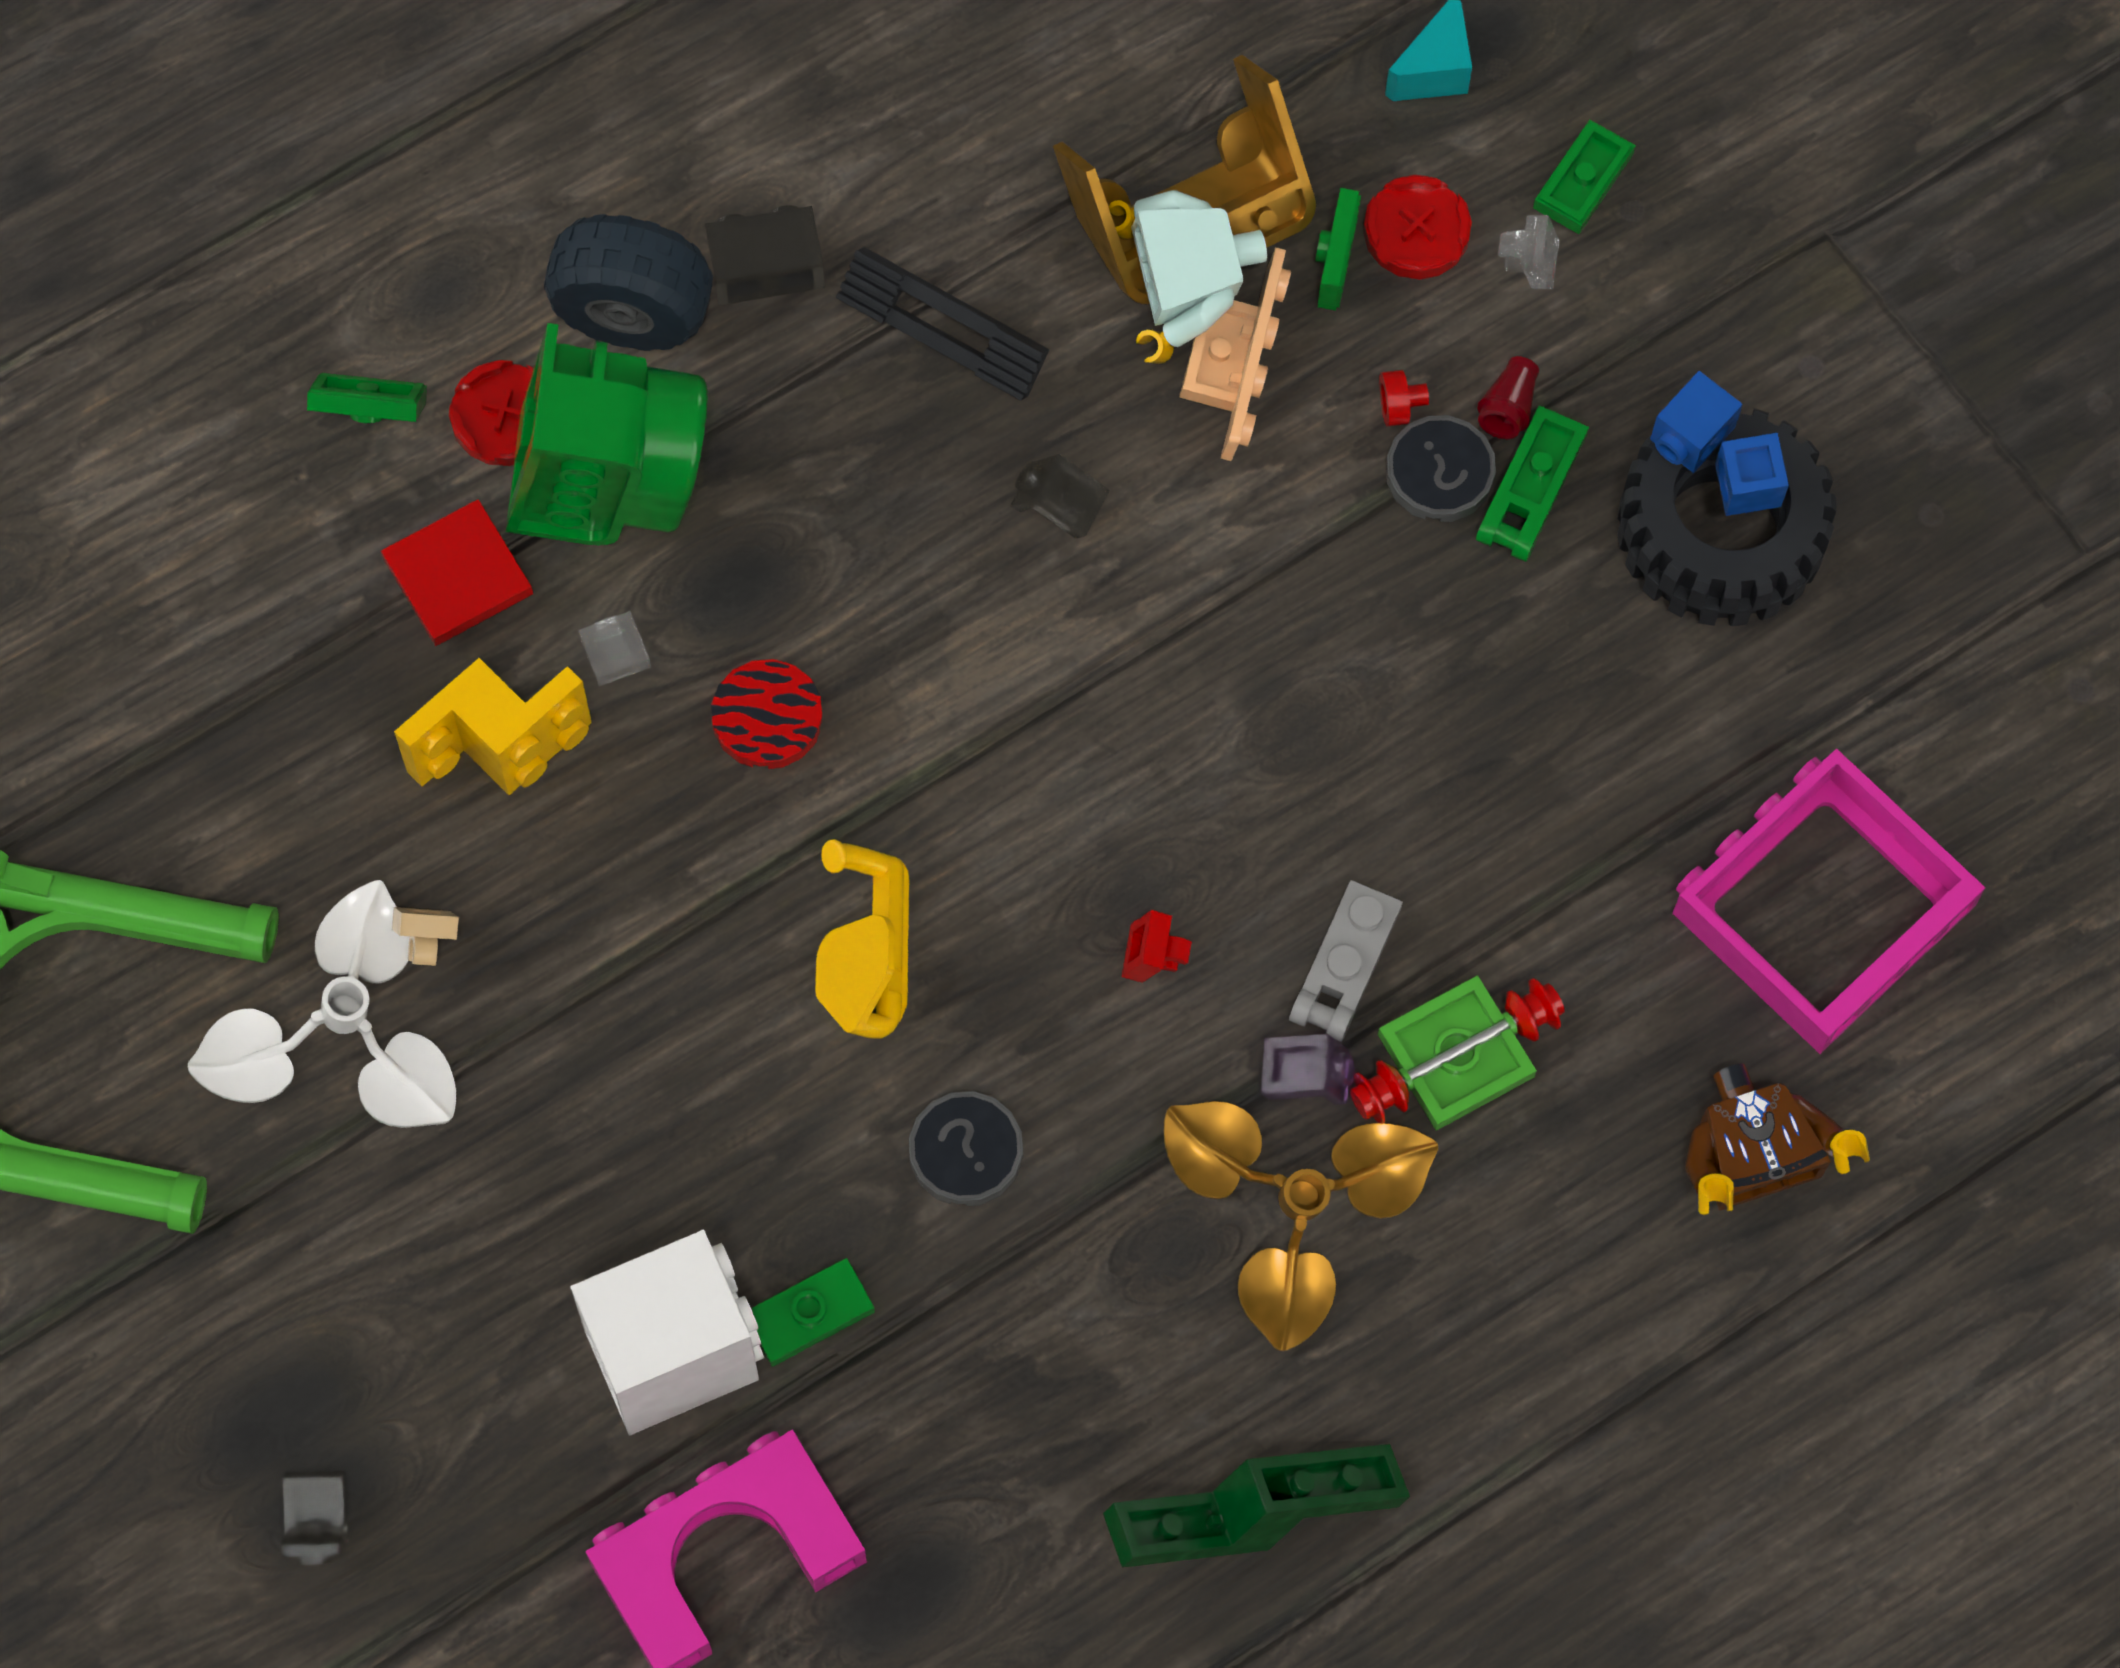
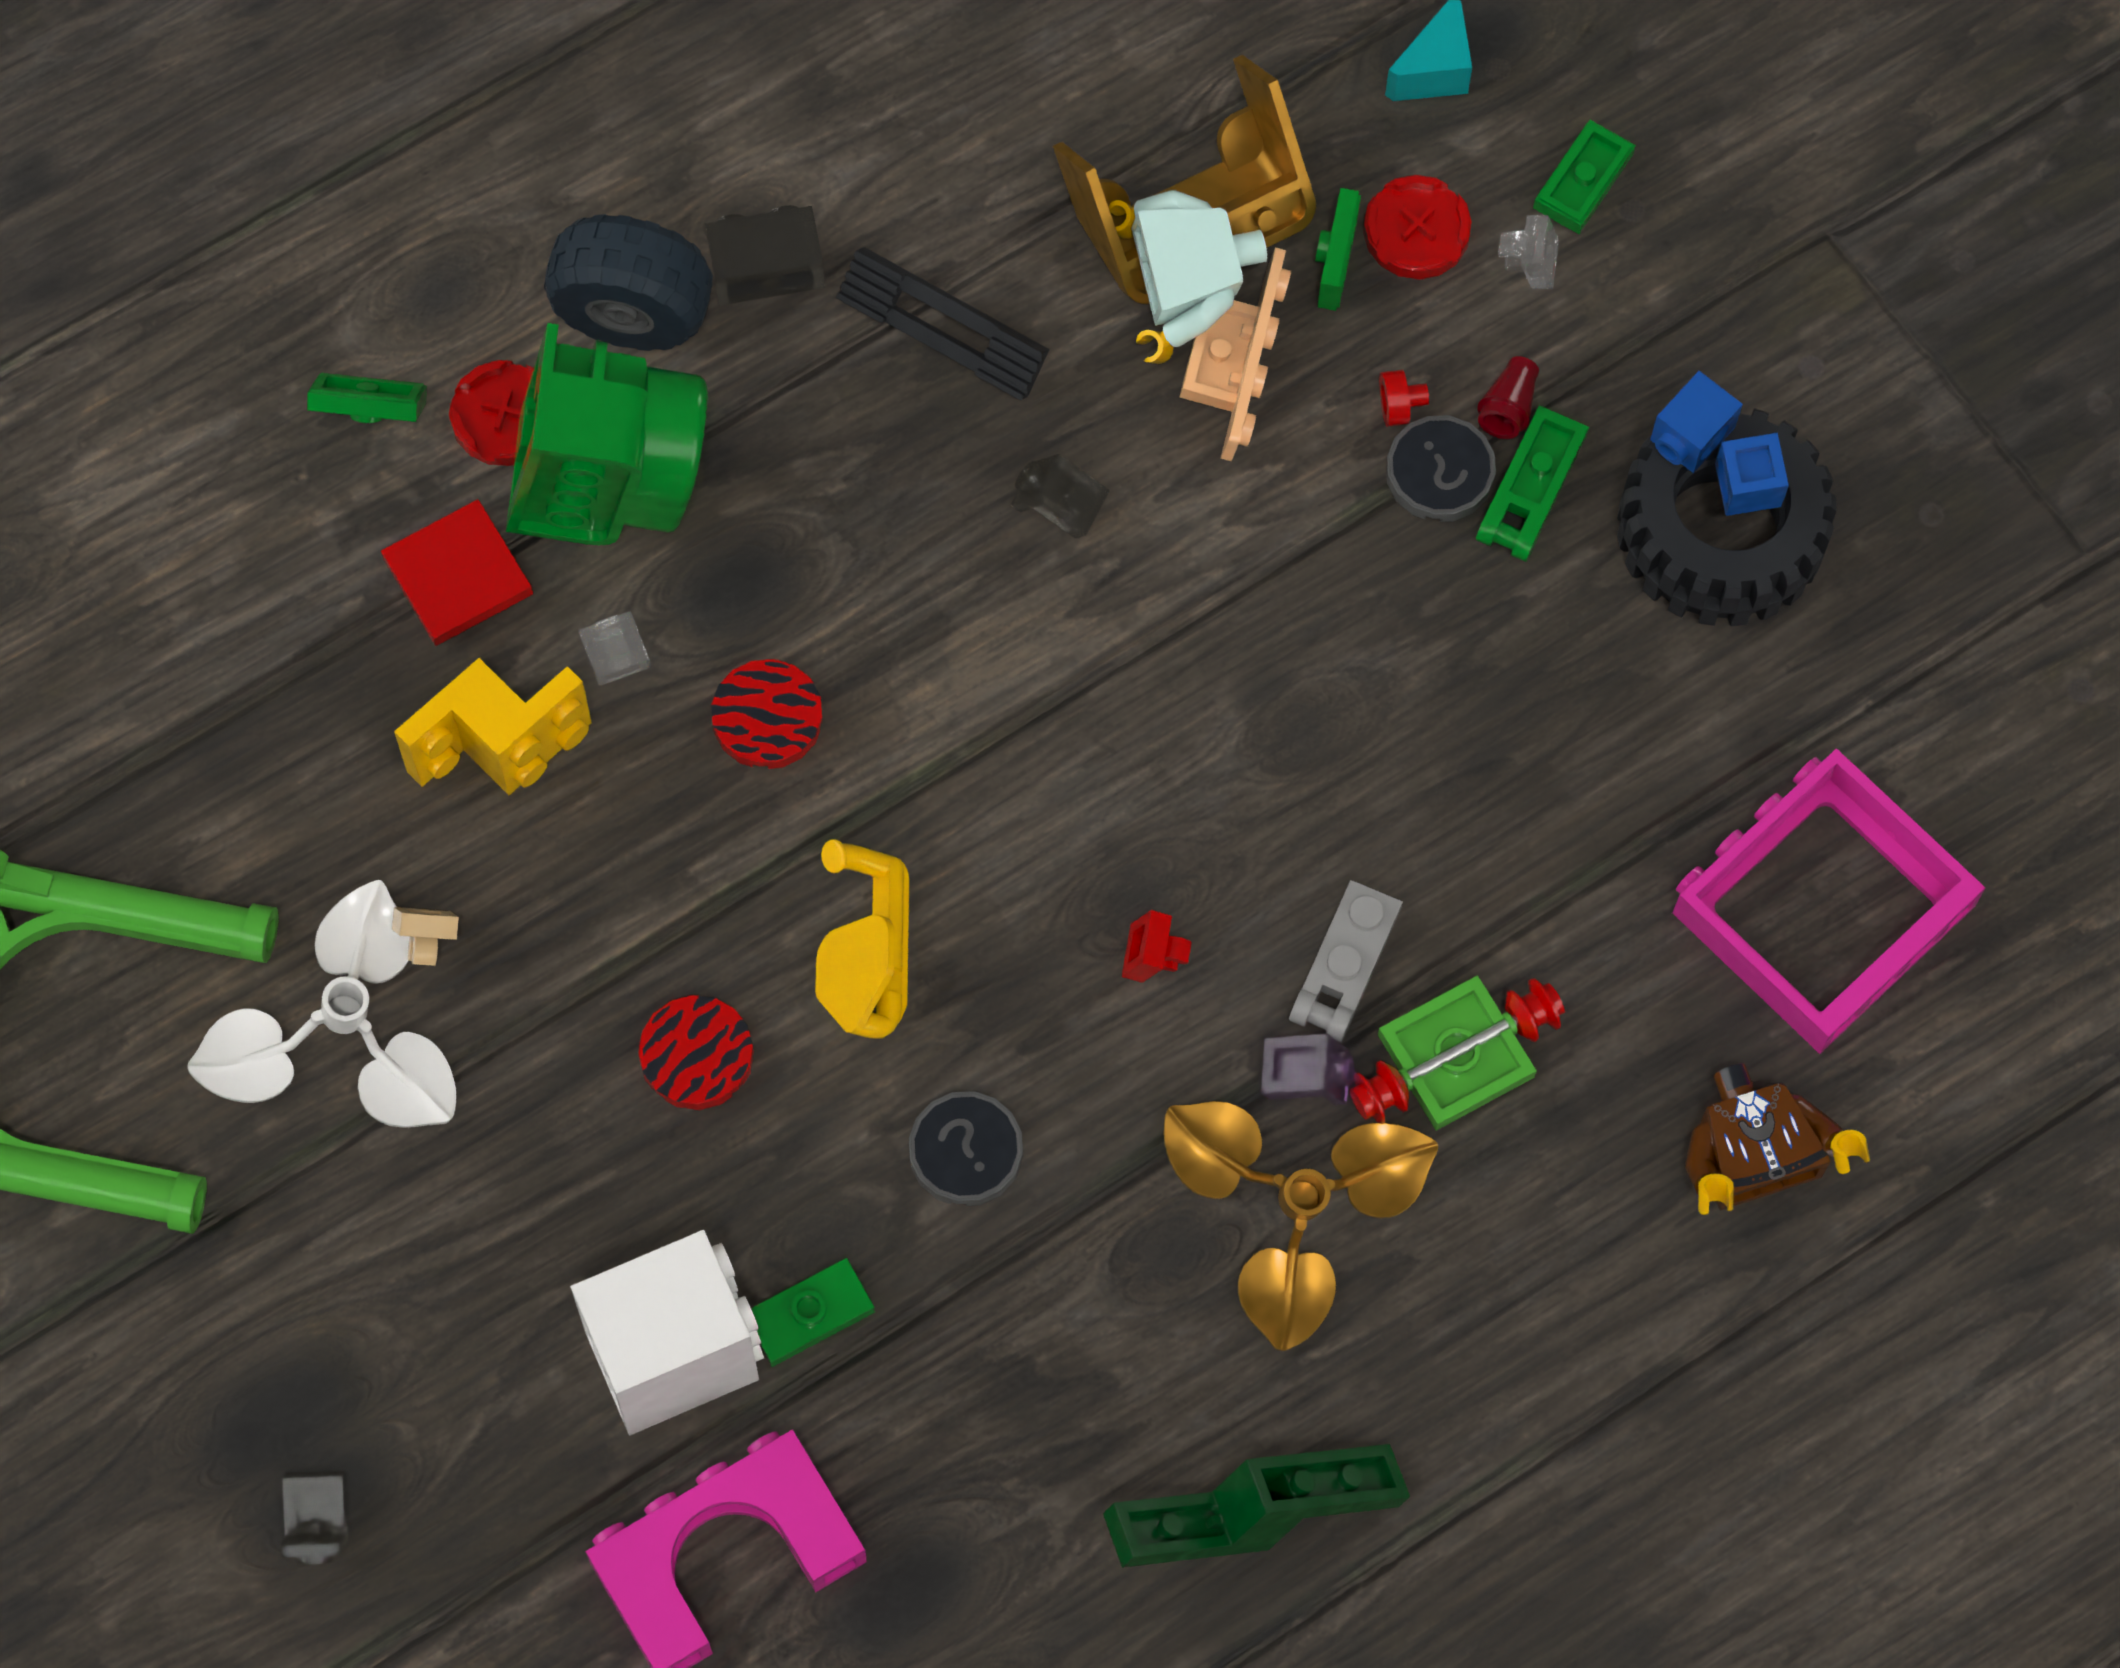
none -> red tile [638,995,754,1110]

